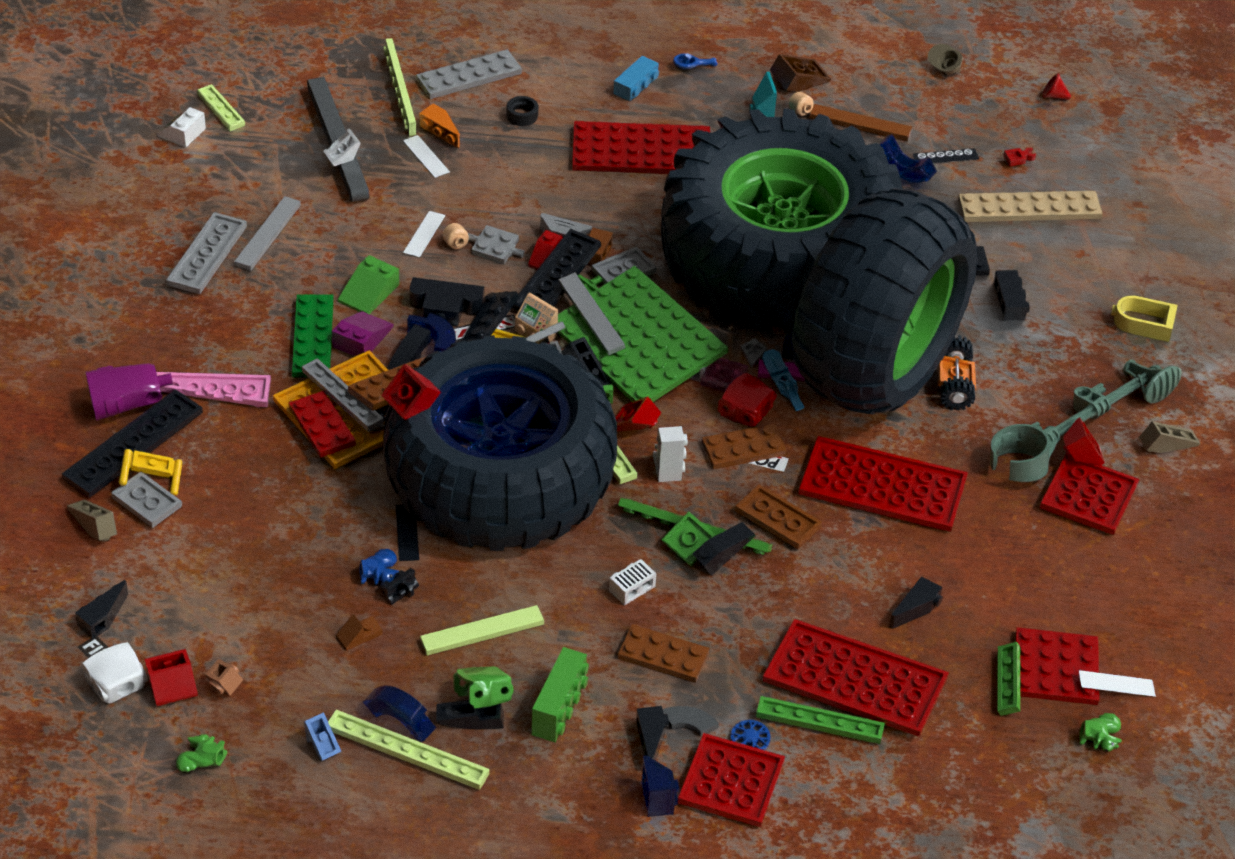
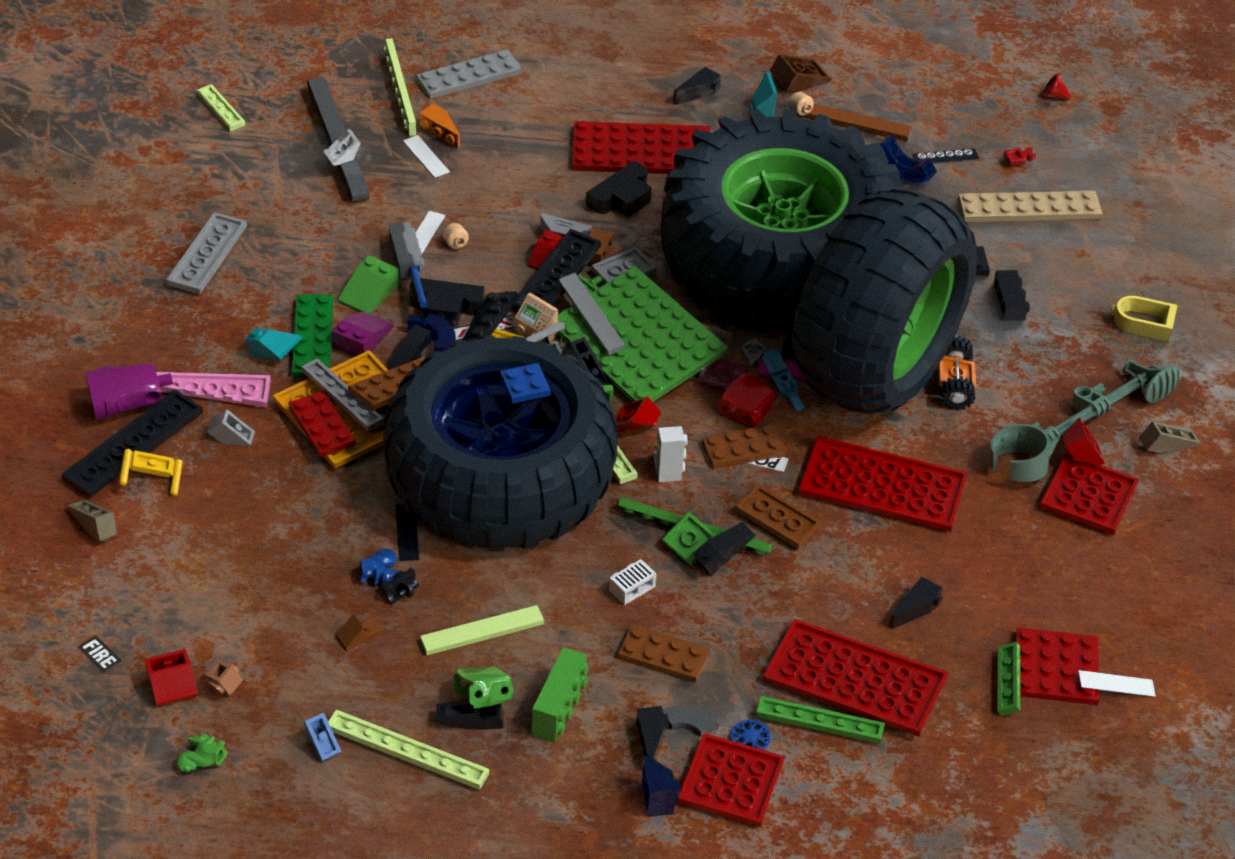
black slope [75,580,128,639] -> none
white piece [82,642,148,704] -> none
light grey plate [111,472,182,528] -> none
white slope [157,107,206,148] -> none
light grey tile [234,196,301,271] -> none
clear blue arch [363,685,436,742] -> none
red slope [381,364,441,420] -> none
light grey plate [468,225,525,264] -> none
black tyre [506,96,539,126] -> none
dark azure brick [613,56,659,101] -> none
blue piece [673,53,718,70] -> none
dark tan piece [928,44,963,75] -> none
bright green animal [1079,713,1122,752] -> none
none -> light grey slope [207,409,255,447]
none -> teal slope [245,328,302,360]
none -> piece [389,222,427,308]
none -> blue plate [500,363,550,404]
none -> black brick [586,160,652,217]
none -> black slope [673,67,721,105]

